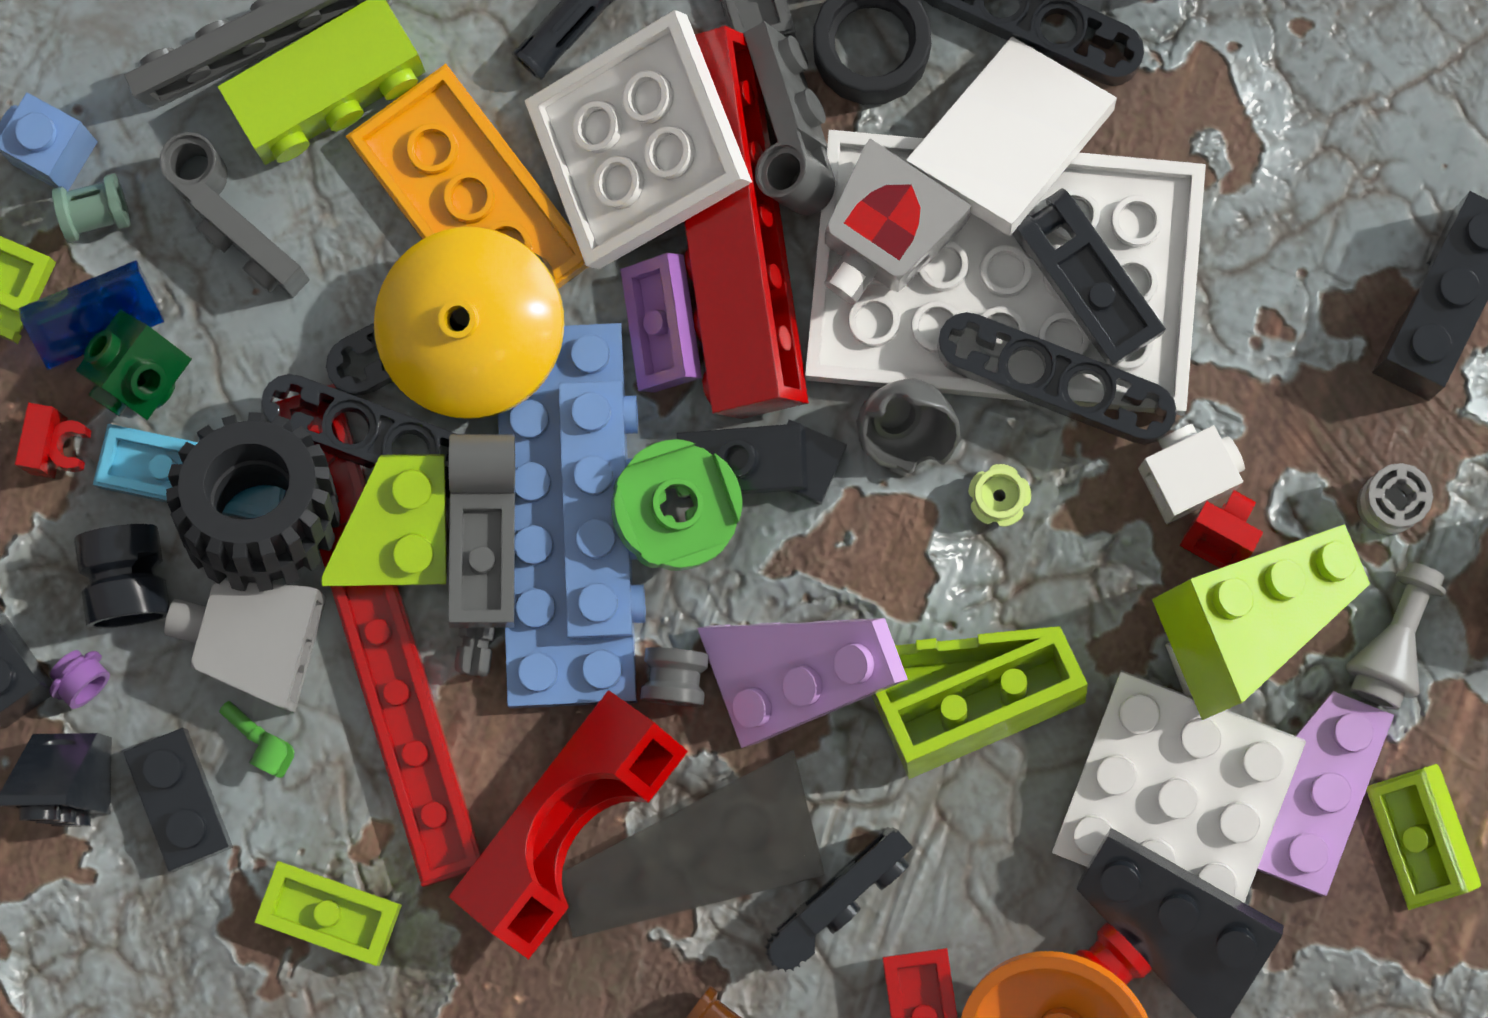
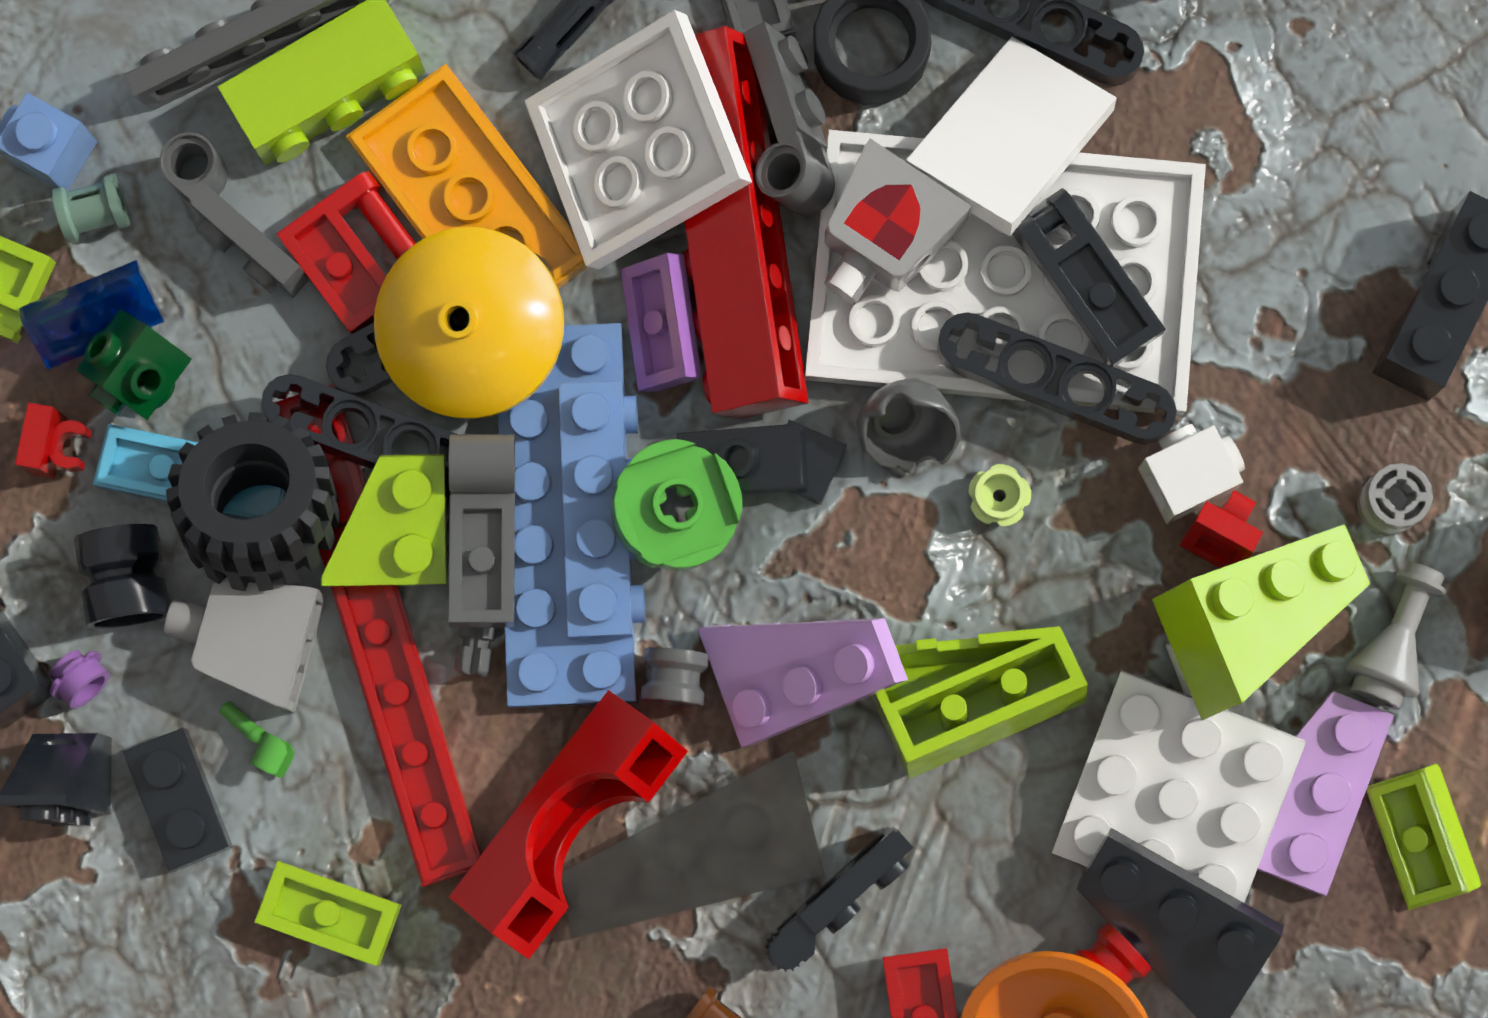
none -> red plate [276,171,416,334]

